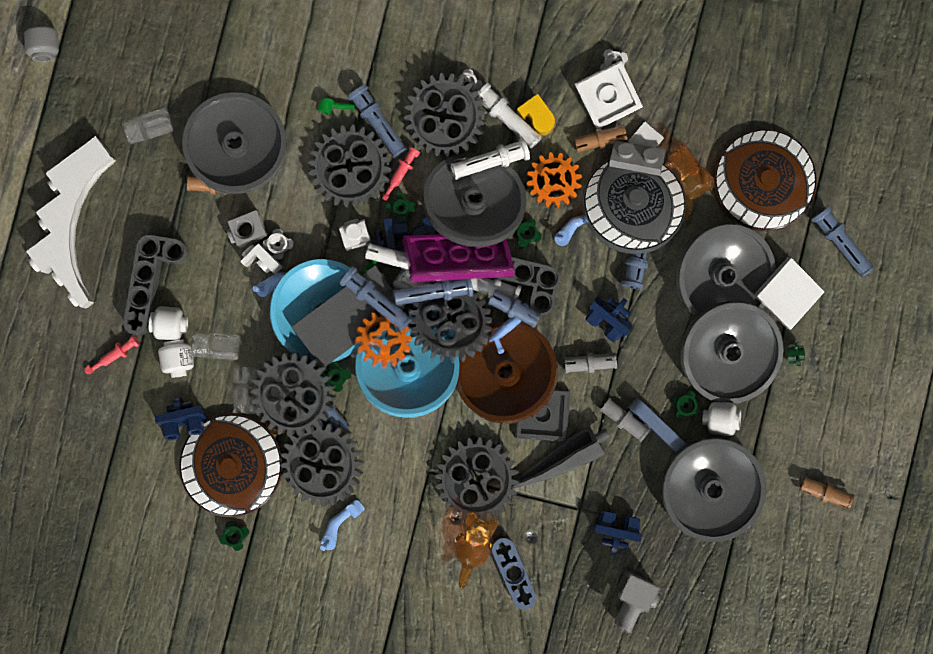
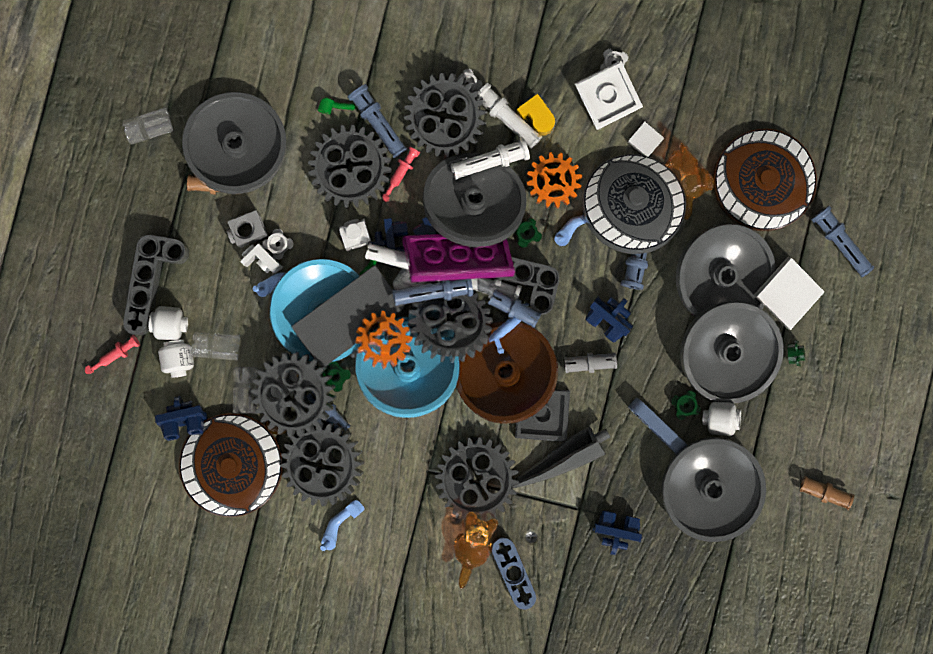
light grey head [24,22,59,62] -> none
white arch [26,136,116,309] -> none
dark green plate [219,521,249,551] -> none
sand blue pin [339,266,412,331] -> none
dark green plate [385,192,416,222] -> none
medium nougat pin [574,124,628,153] -> none
light grey pin [600,398,651,442] -> none
light grey plate [609,140,665,176] -> none
light grey brick [614,570,661,633] -> none

